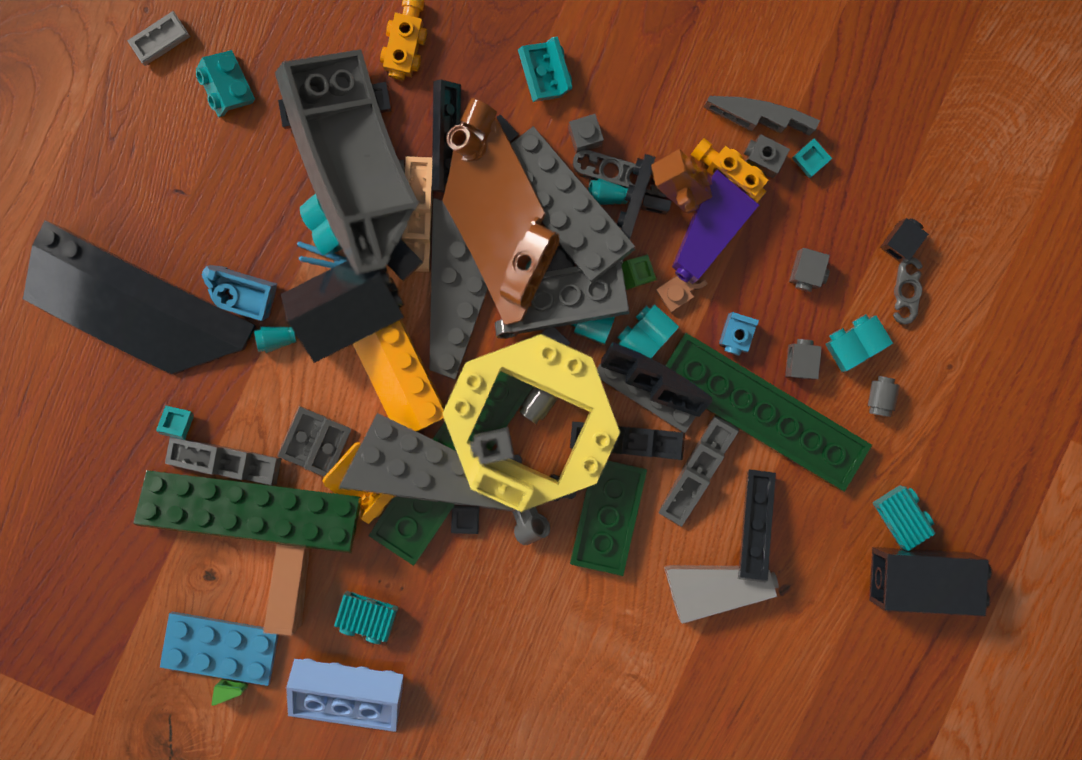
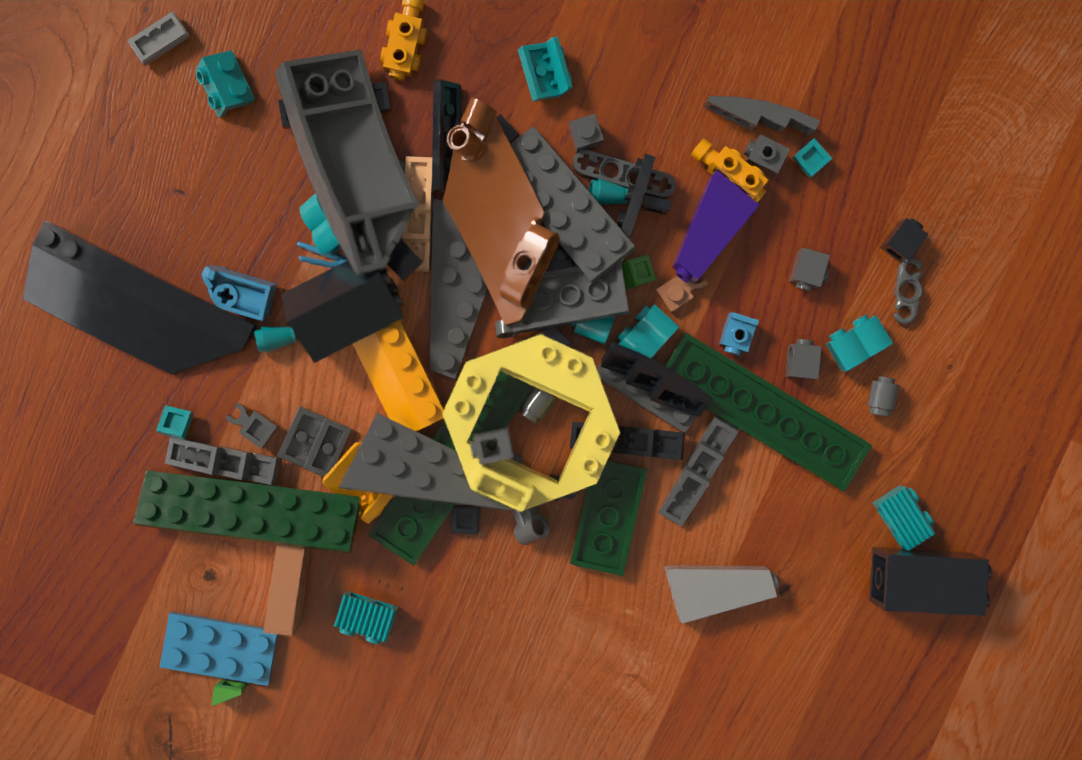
light blue slope [286,658,403,732] -> none
dark orange brick [651,149,713,213] -> none
black plate [738,469,776,583] -> none
none -> dark grey plate [226,403,279,449]

